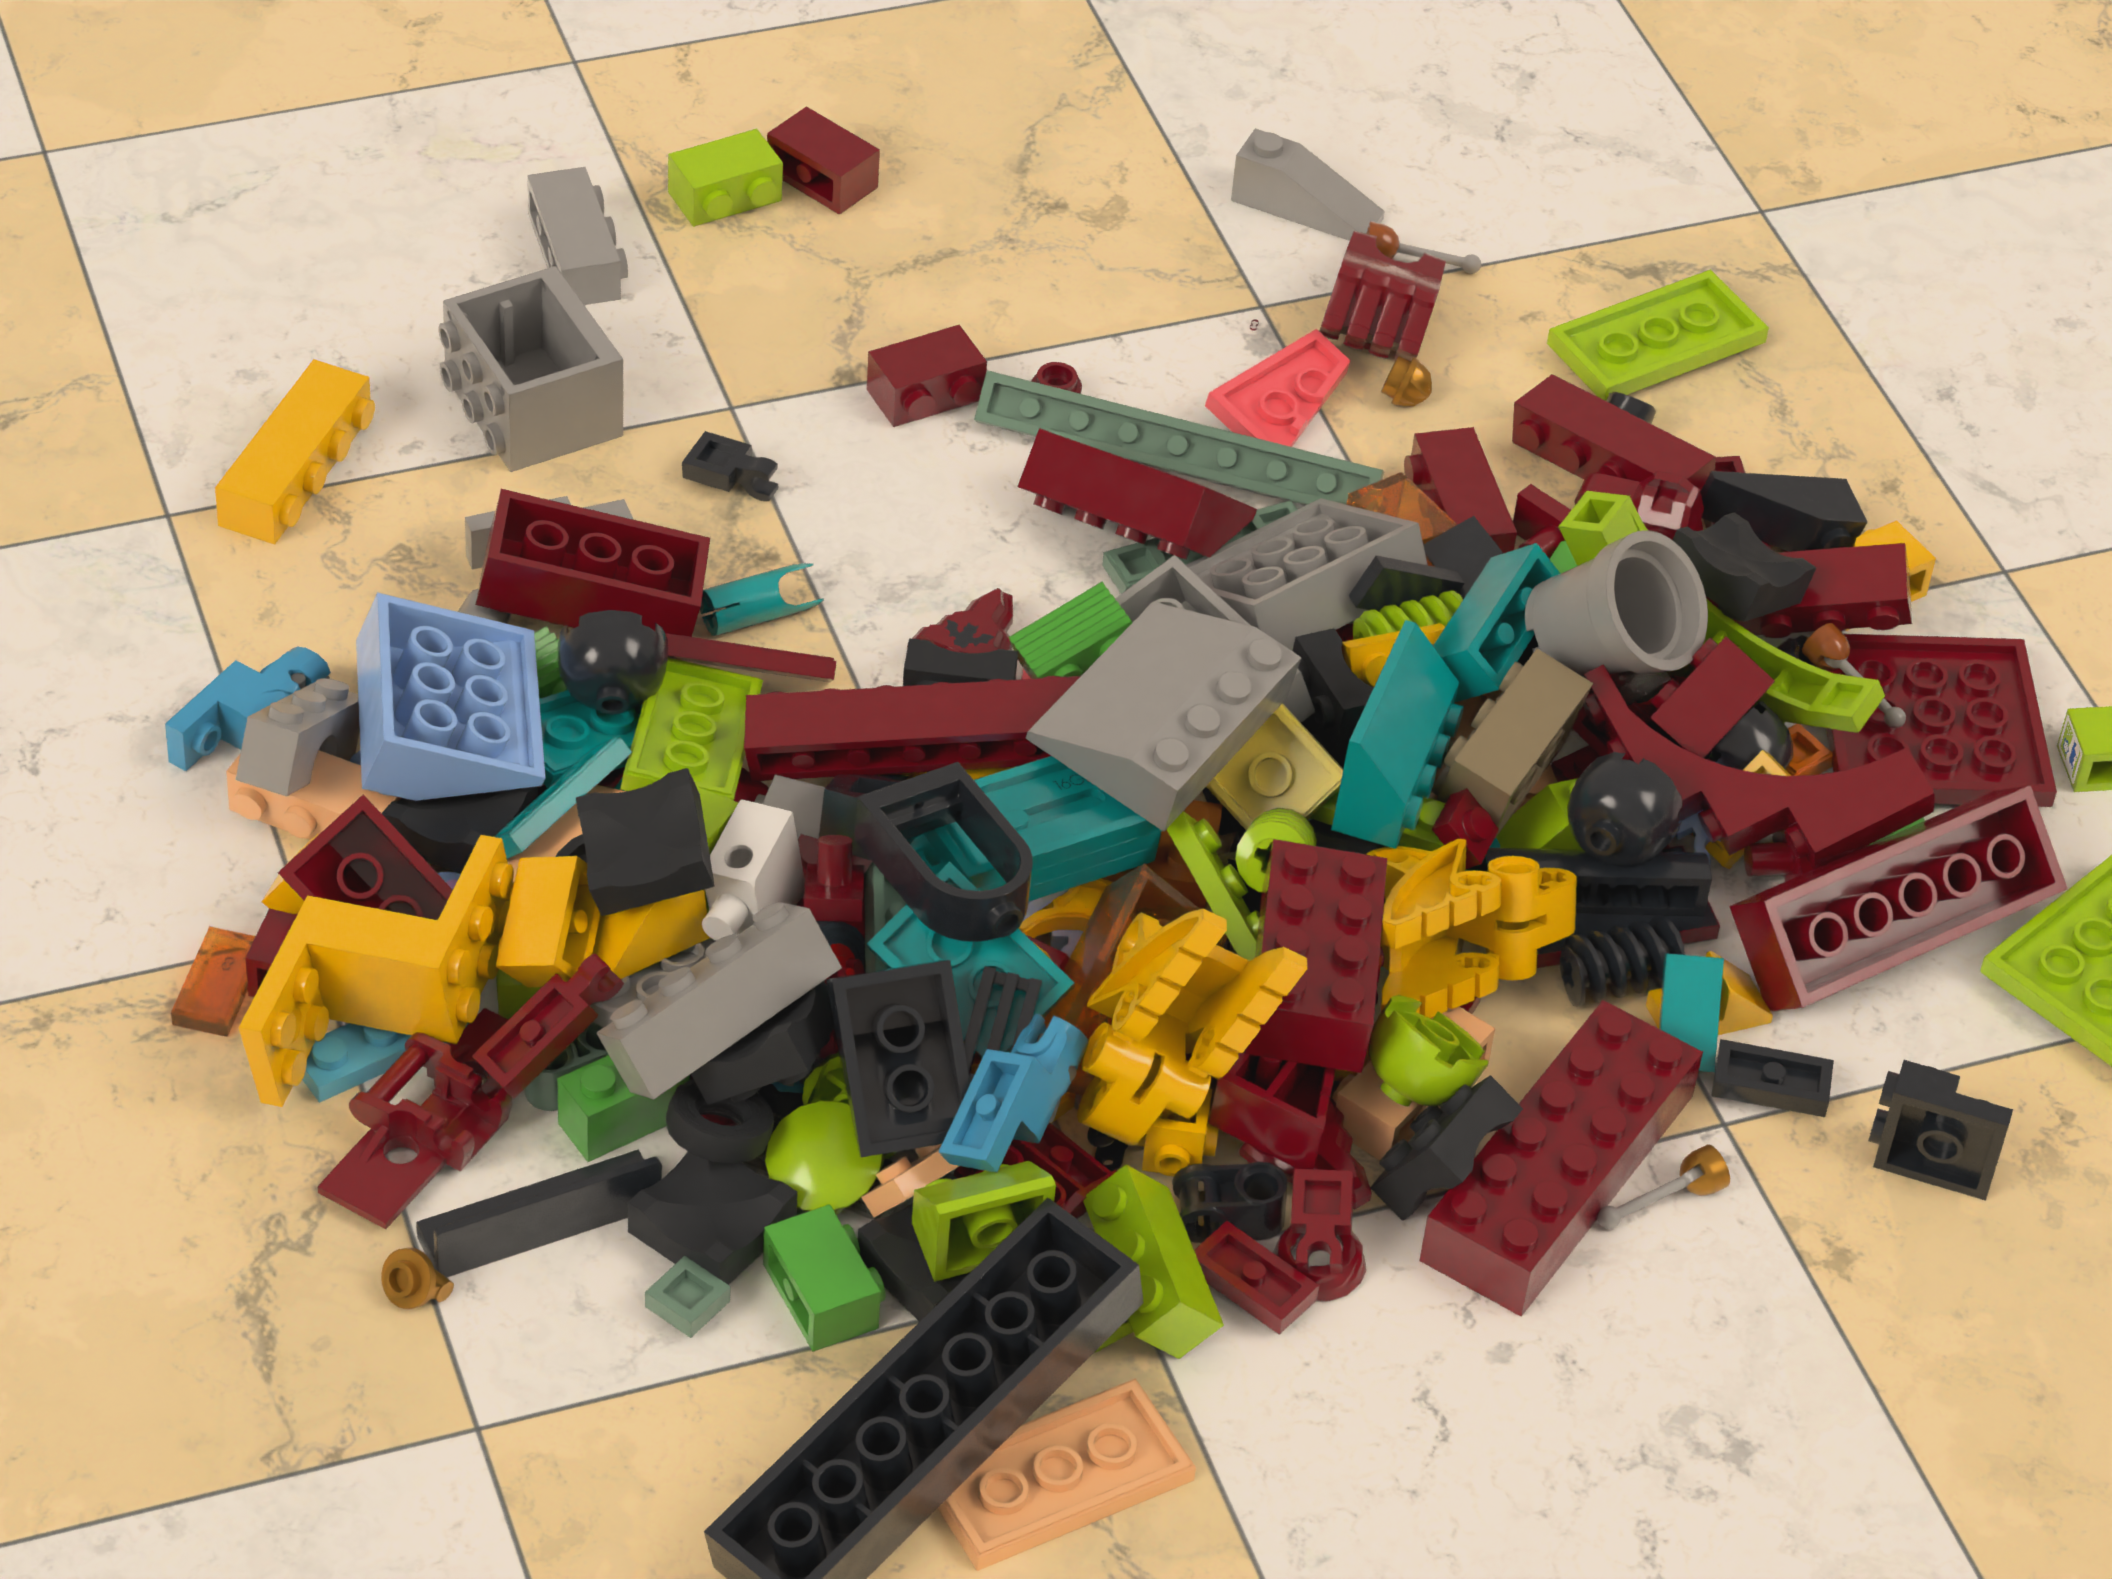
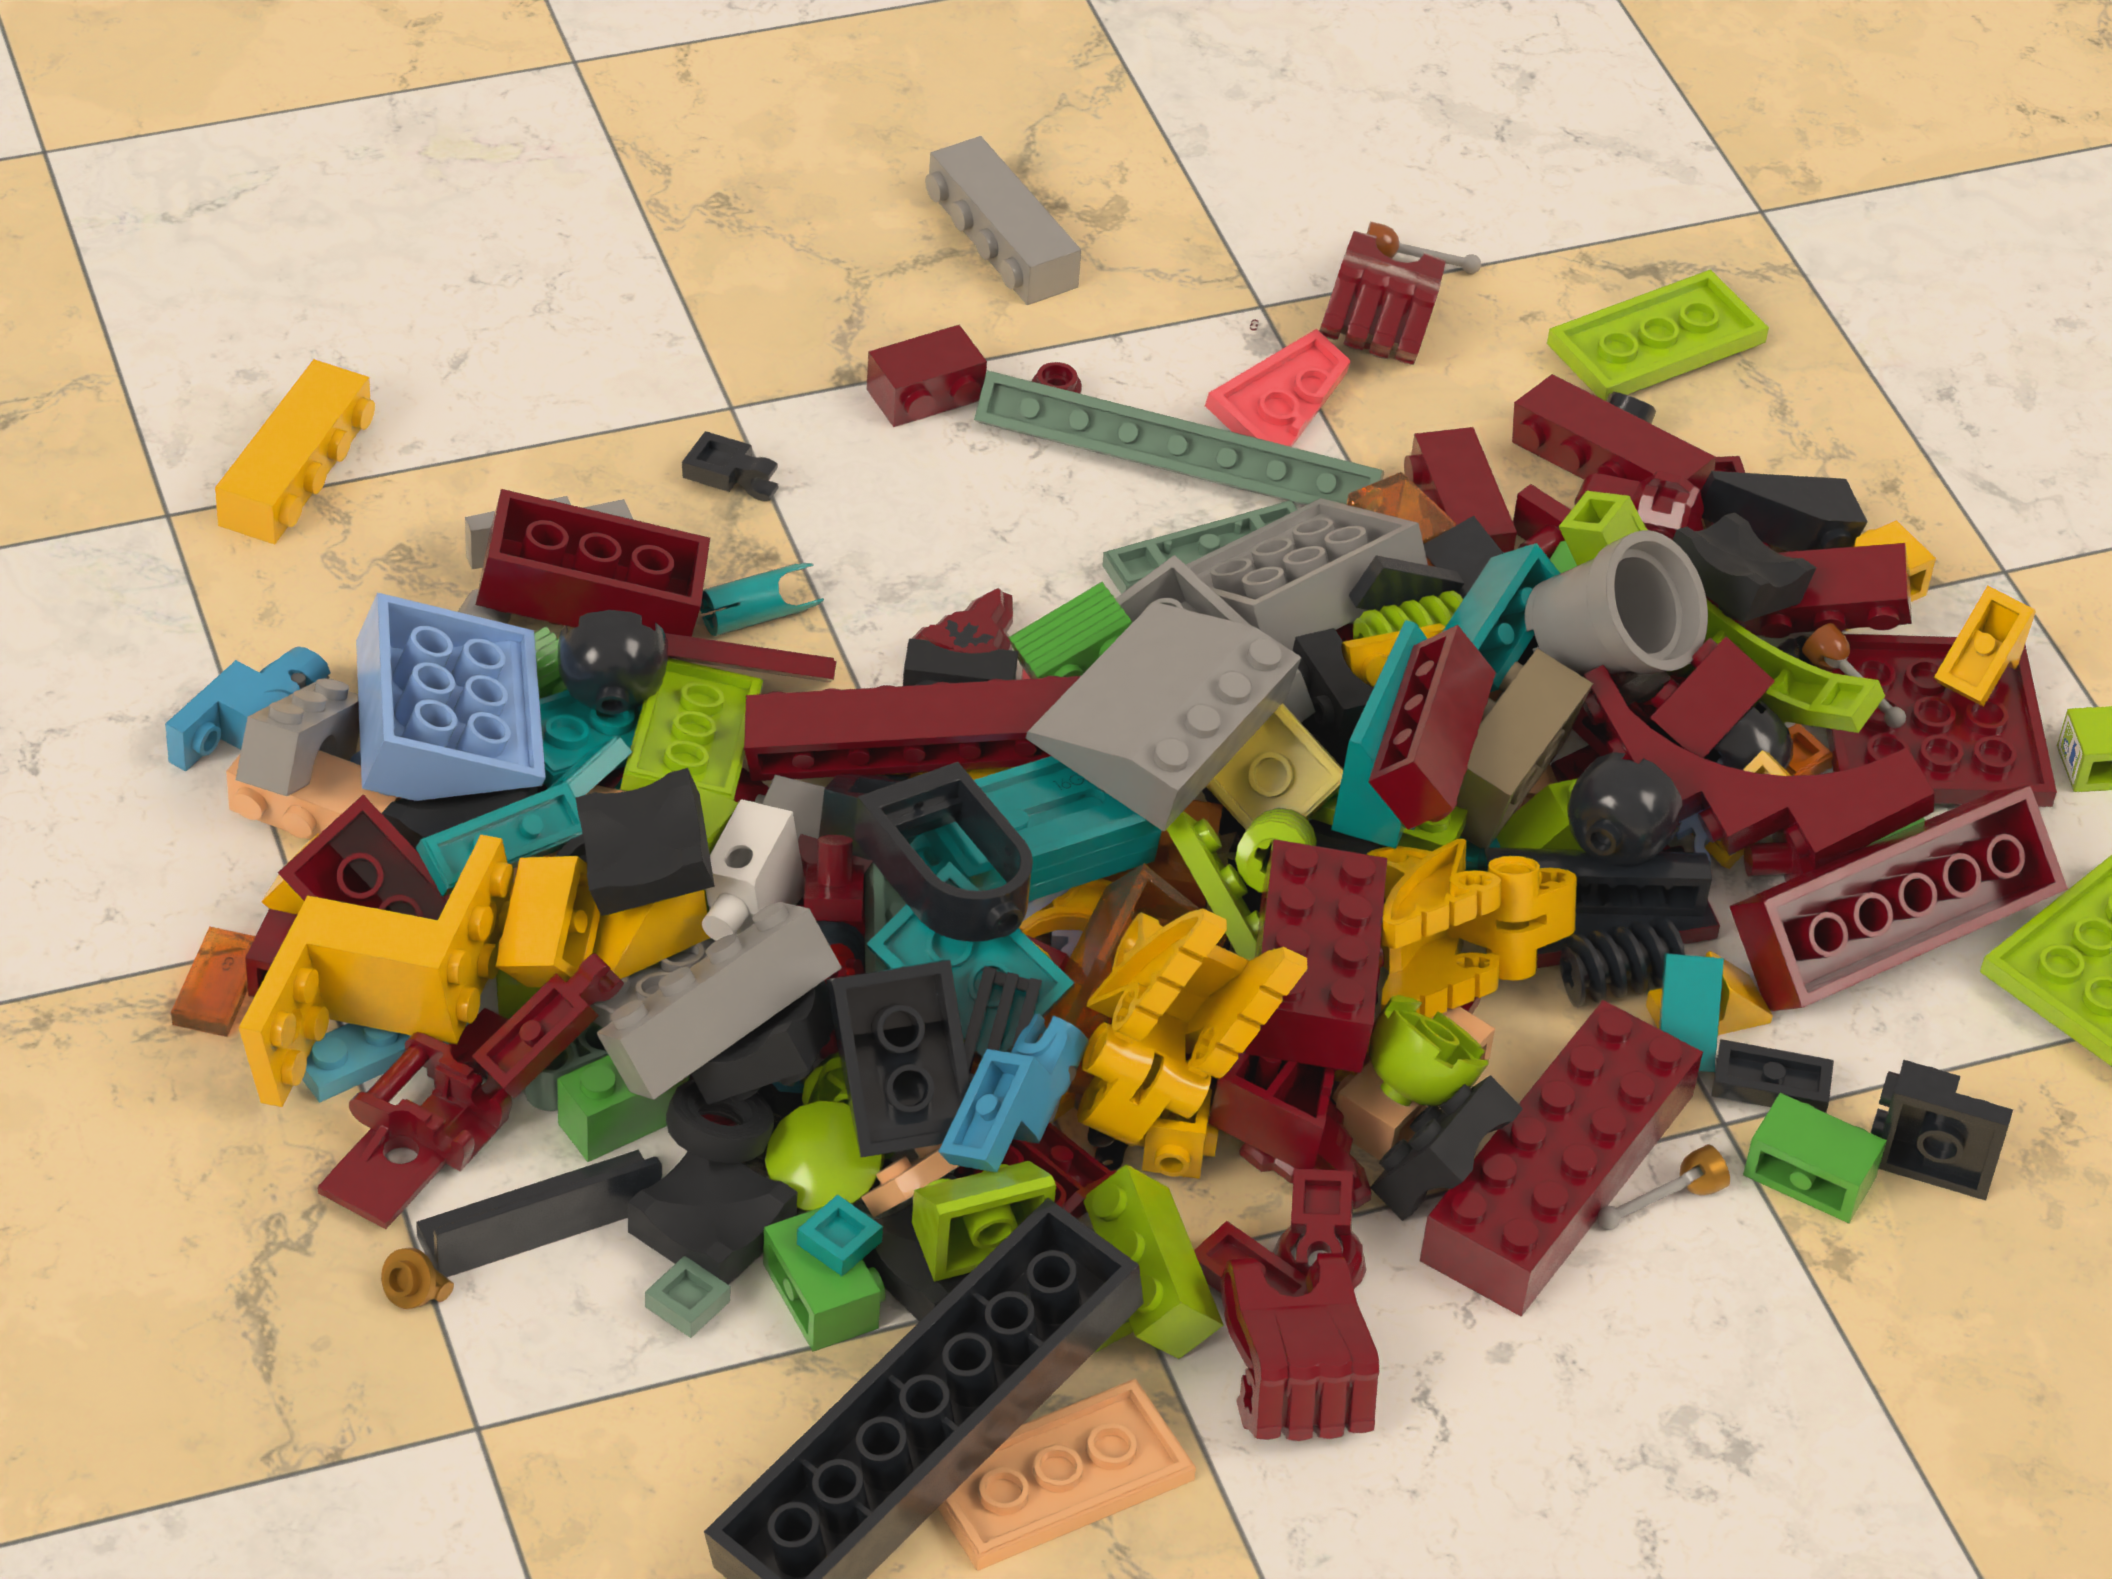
light grey container [438,266,623,472] -> none
light grey brick [527,167,628,305] -> none
lime brick [668,128,783,227] -> none
dark red brick [767,106,880,215] -> none
dark red slope [1017,428,1257,560] -> none
black piece [1172,1162,1288,1243] -> none
light grey slope [1231,128,1385,241] -> none
pearl gold plate [1381,356,1432,406] -> none
dark red plate [1432,788,1499,870] -> none
none -> teal tile [416,782,583,897]
none -> teal tile [797,1194,883,1276]
none -> light grey brick [925,136,1081,305]
none -> dark red piece [1220,1253,1379,1441]
none -> dark red brick [1368,625,1496,830]
none -> bright green brick [1743,1093,1887,1223]
none -> yellow slope [1934,585,2036,707]

